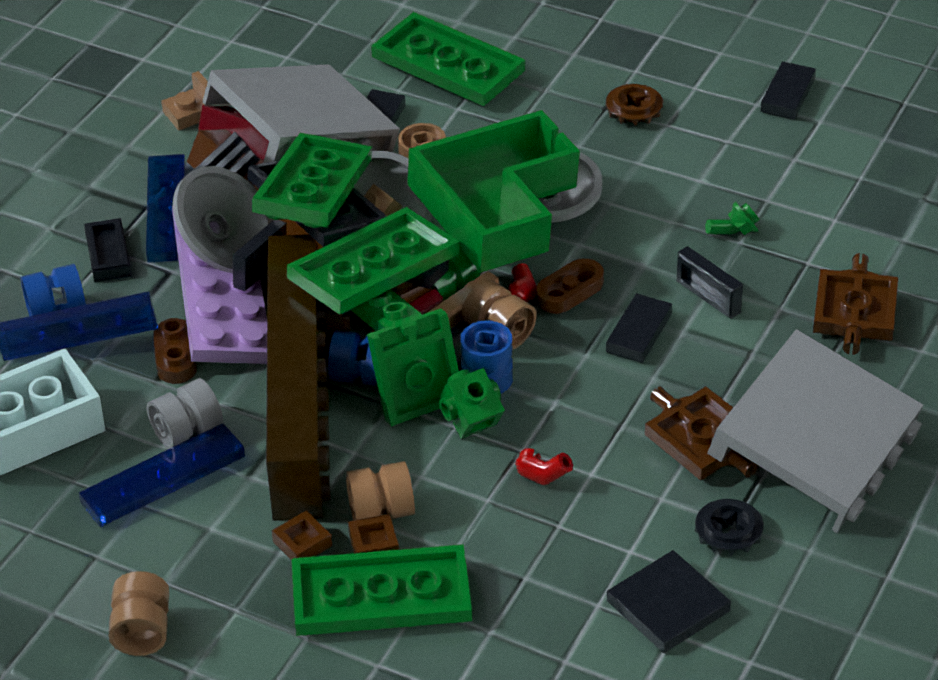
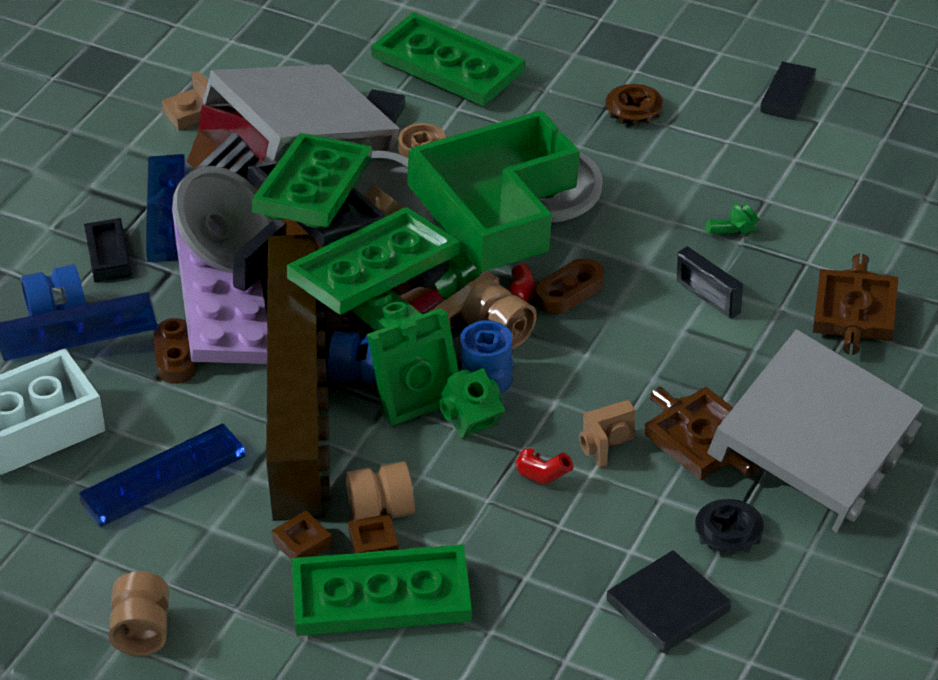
light grey wheel [146,378,223,450] -> none
black tile [606,293,672,363] -> none
none -> medium nougat bracket [579,399,636,468]

